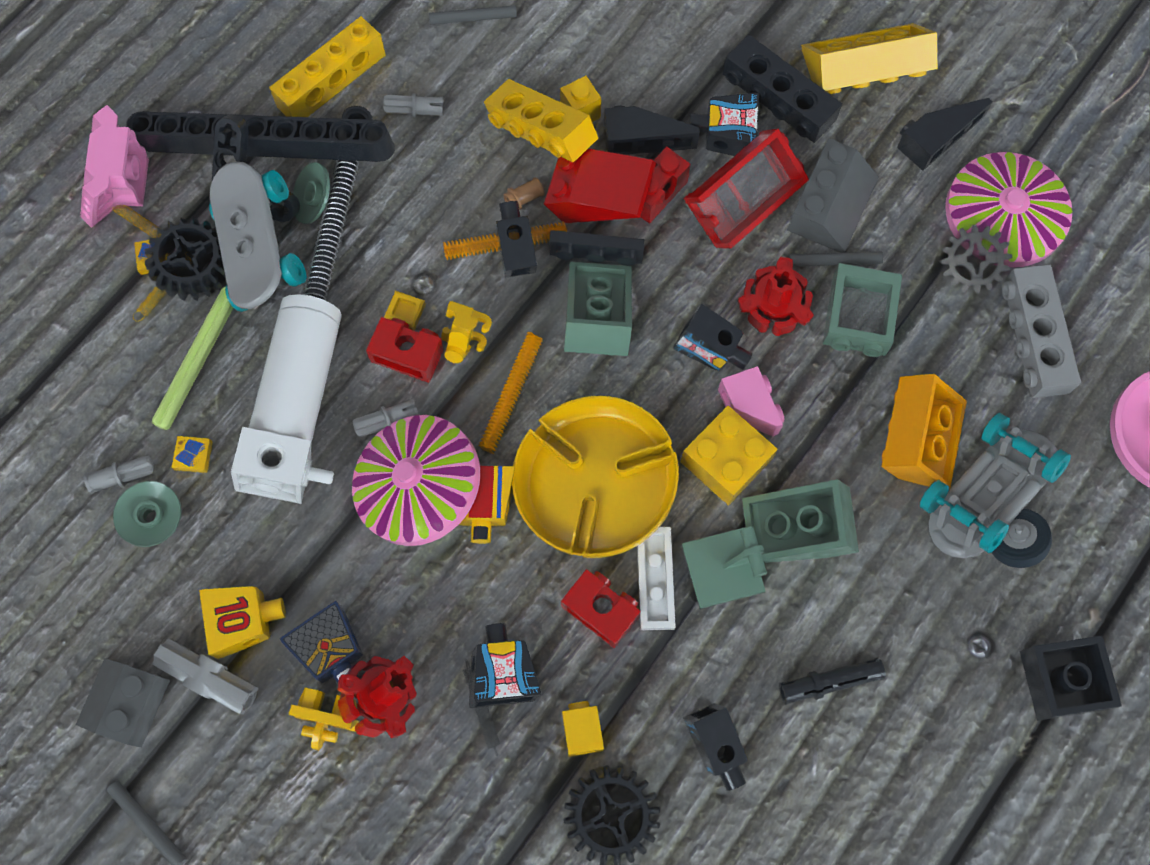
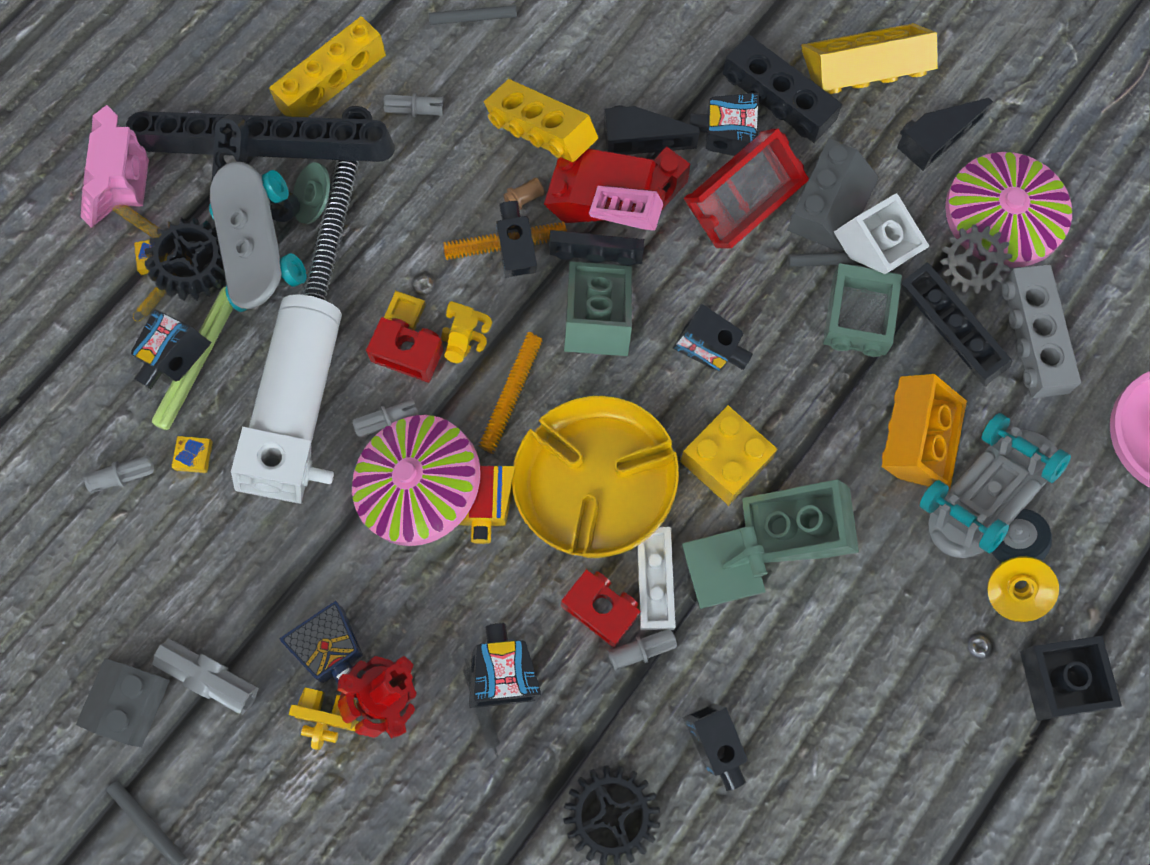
sand green dish [113,481,182,547] -> none
yellow torso [199,586,286,659] -> none
yellow brick [560,75,601,122] -> none
yellow brick [562,701,604,757] -> none
bright pink slope [718,366,785,436] -> none
red piece [737,257,814,336] -> none
black pin [779,657,886,705] -> none
none -> black torso [131,309,212,390]
none -> bright pink slope [589,186,663,231]
none -> light grey axle [607,629,677,671]
none -> white slope [834,193,929,274]
none -> black brick [901,262,1012,386]
none -> yellow dish [987,556,1059,622]

